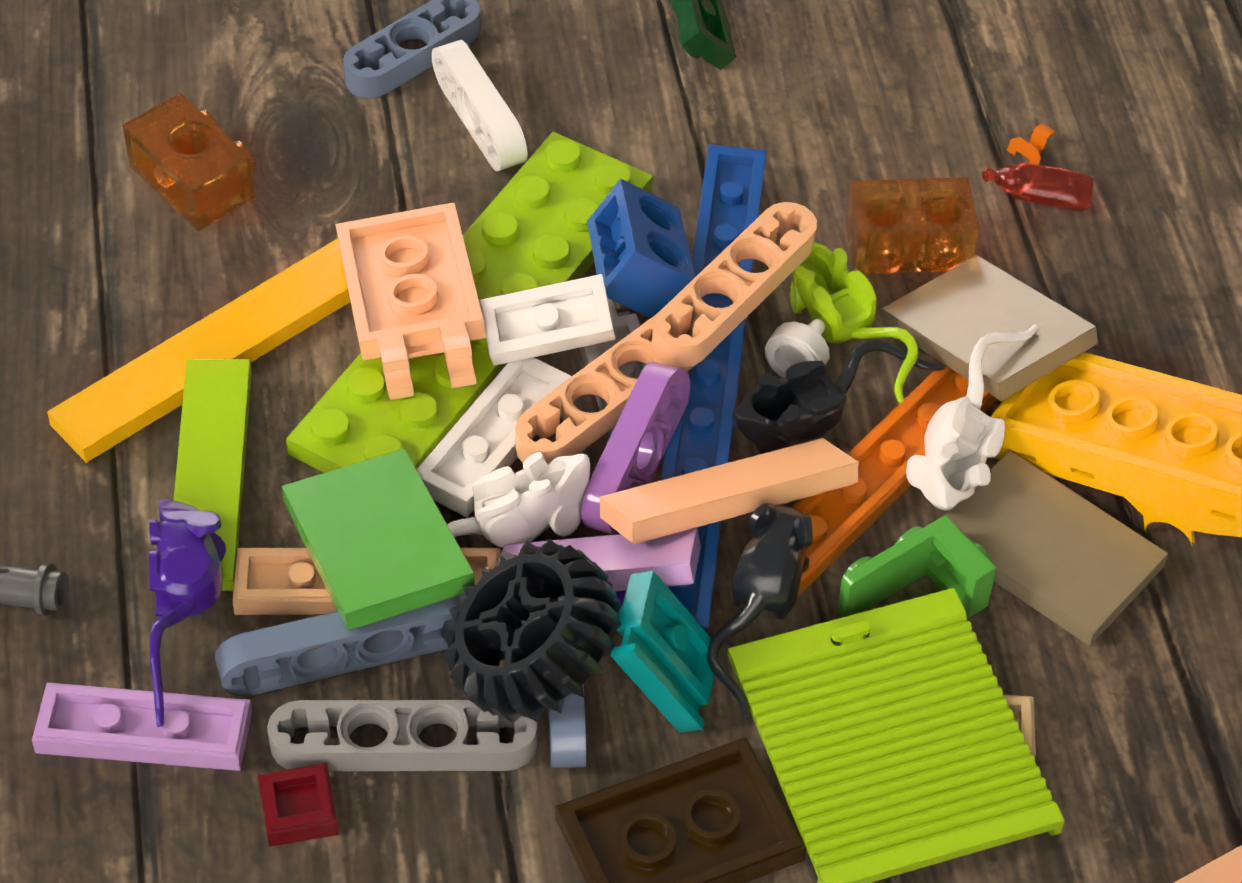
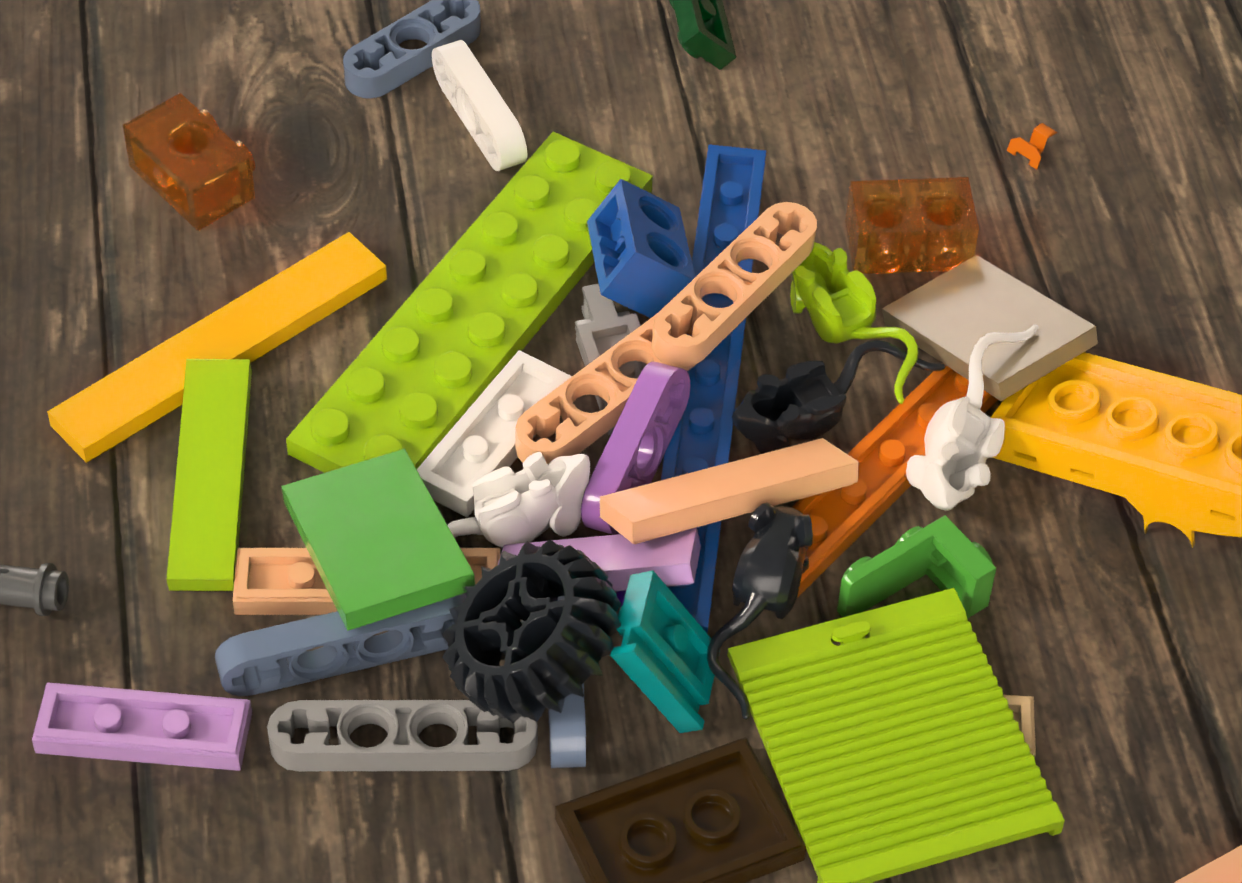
dark purple animal [149,499,226,727] -> none
dark red tile [258,763,339,847] -> none
light nougat tile [335,203,486,400] -> none
white plate [480,274,616,366] -> none
white tile [765,319,830,378] -> none
dark tan tile [945,450,1168,646] -> none
clear red piece [982,163,1094,211] -> none

